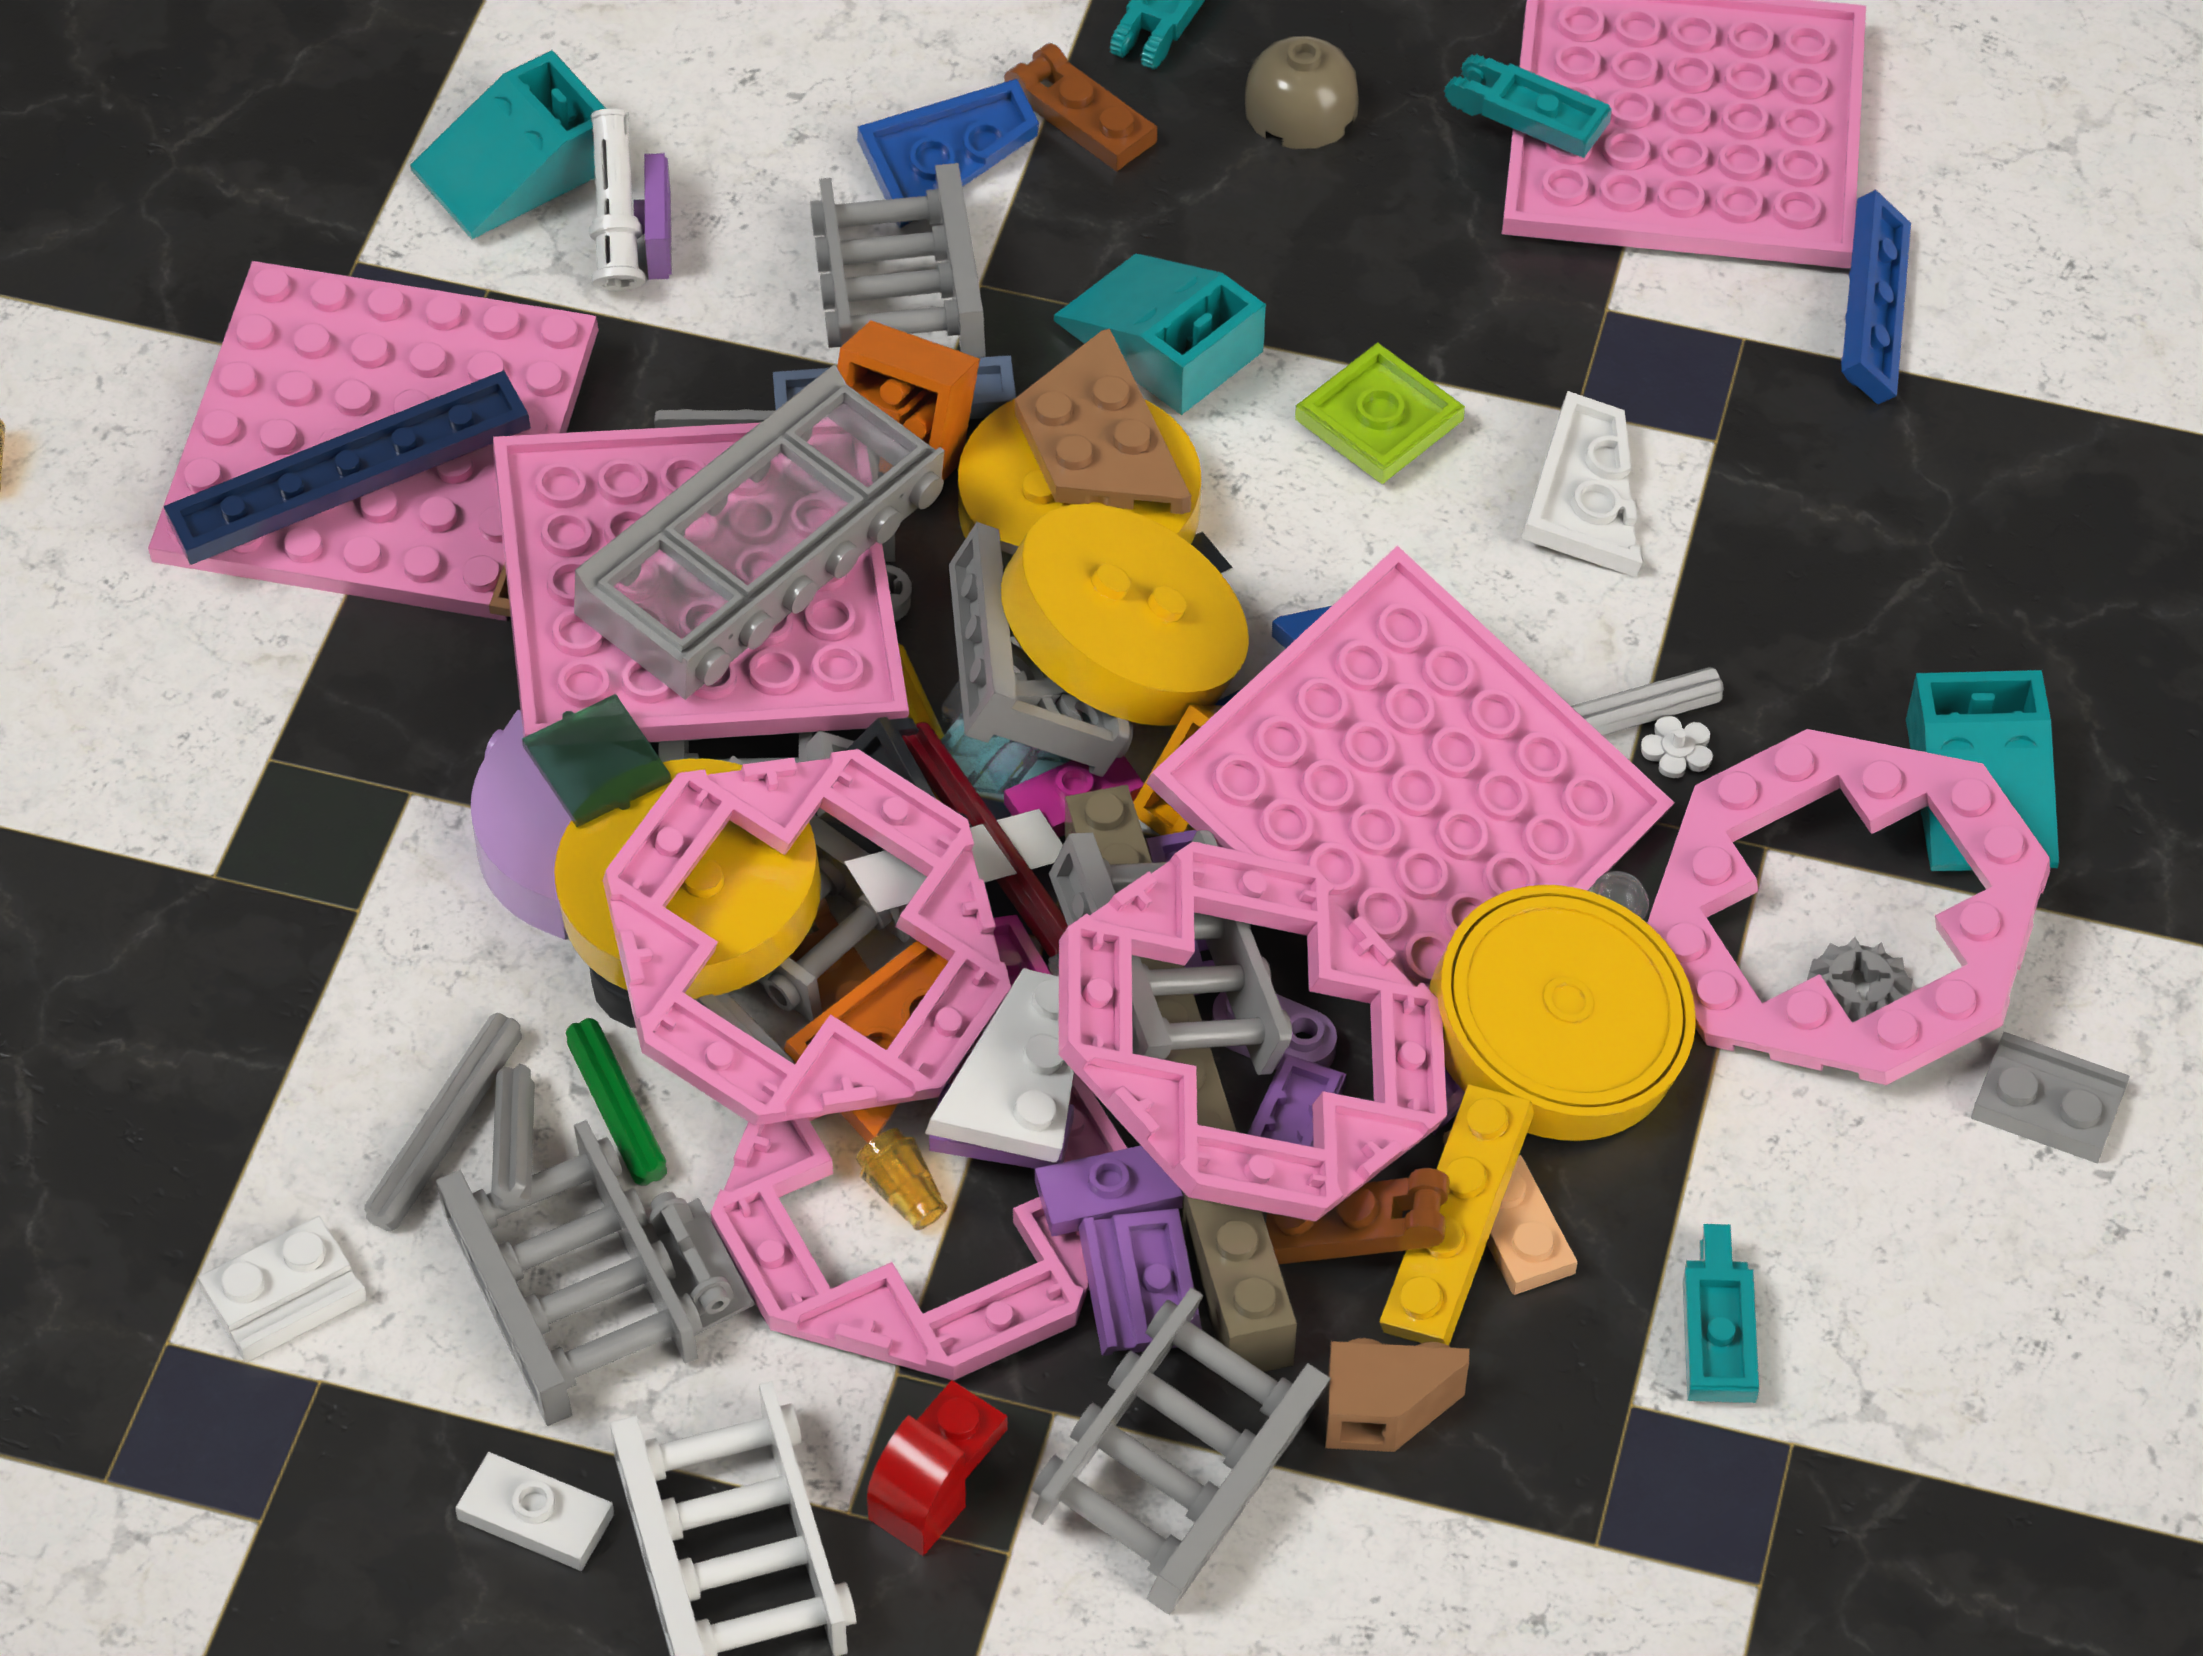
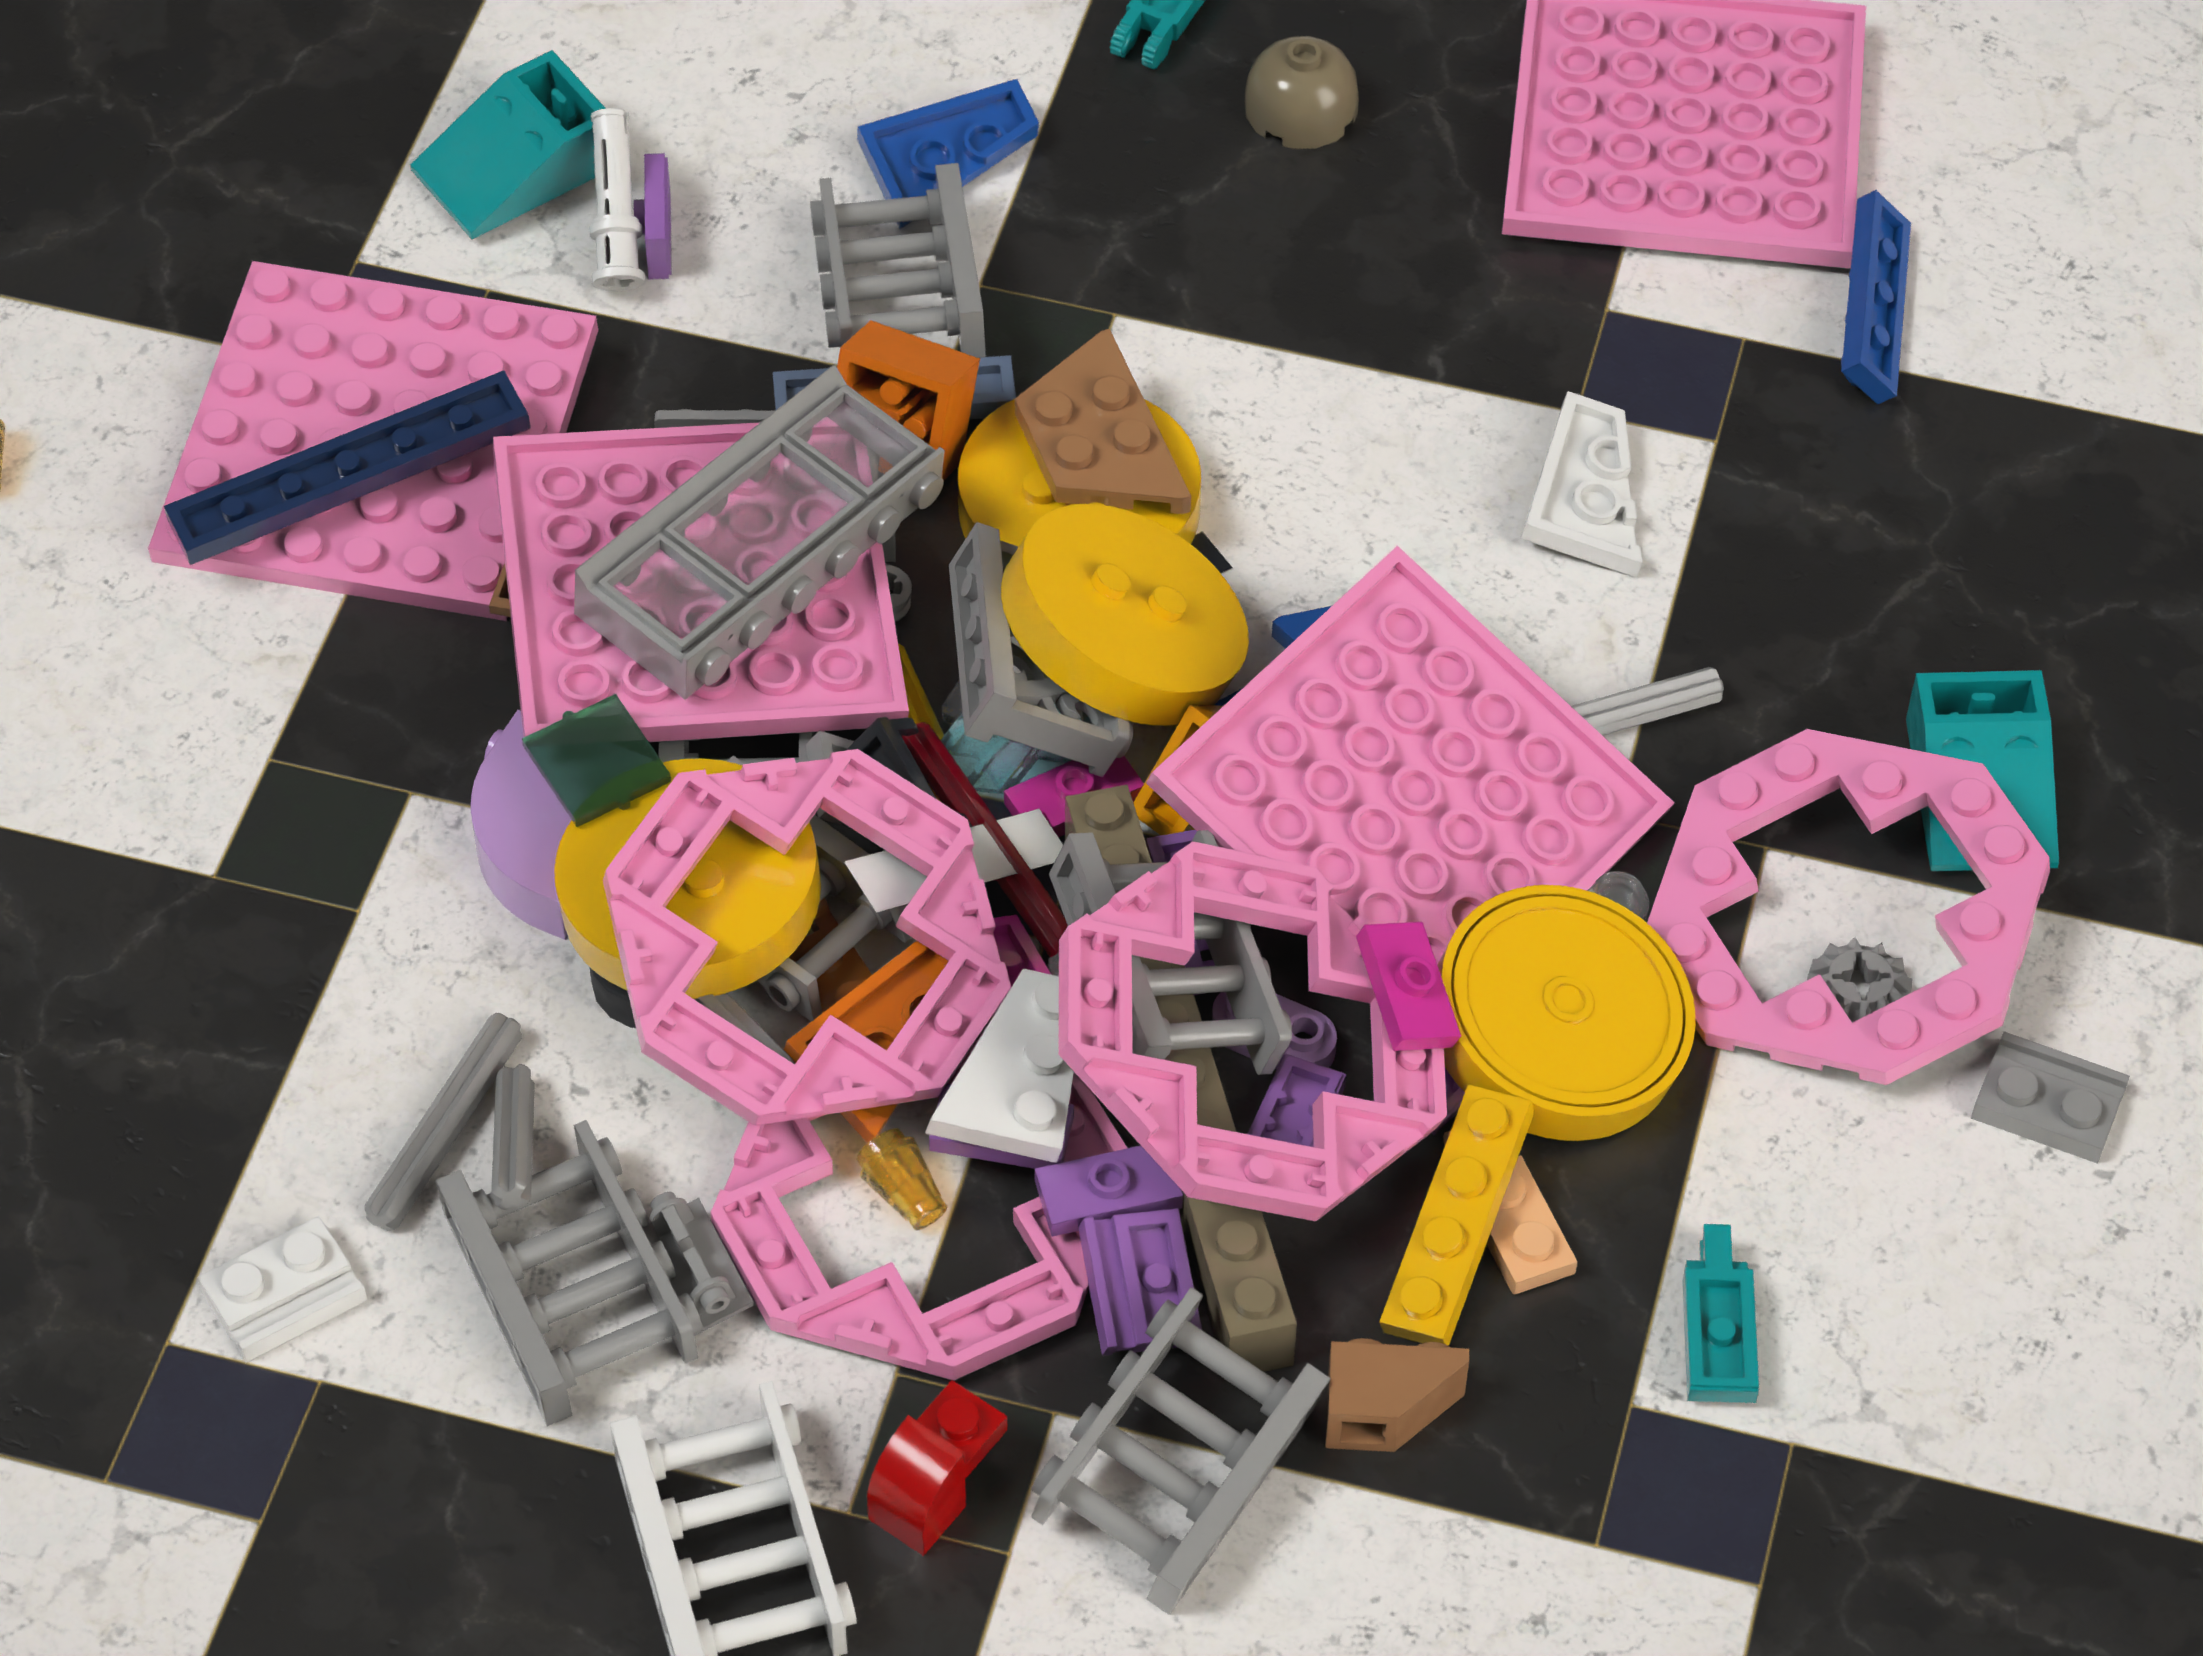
white plate [455,1452,614,1571] -> none
green axle [565,1018,667,1186] -> none
dark orange plate [1004,43,1157,172] -> none
teal slope [1054,253,1266,415] -> none
dark orange plate [1266,1168,1450,1264] -> none
lime plate [1295,342,1465,484] -> none
teal hinge [1444,54,1612,158] -> none
white plant [1641,716,1713,778] -> none
none -> dark pink plate [1356,922,1461,1051]

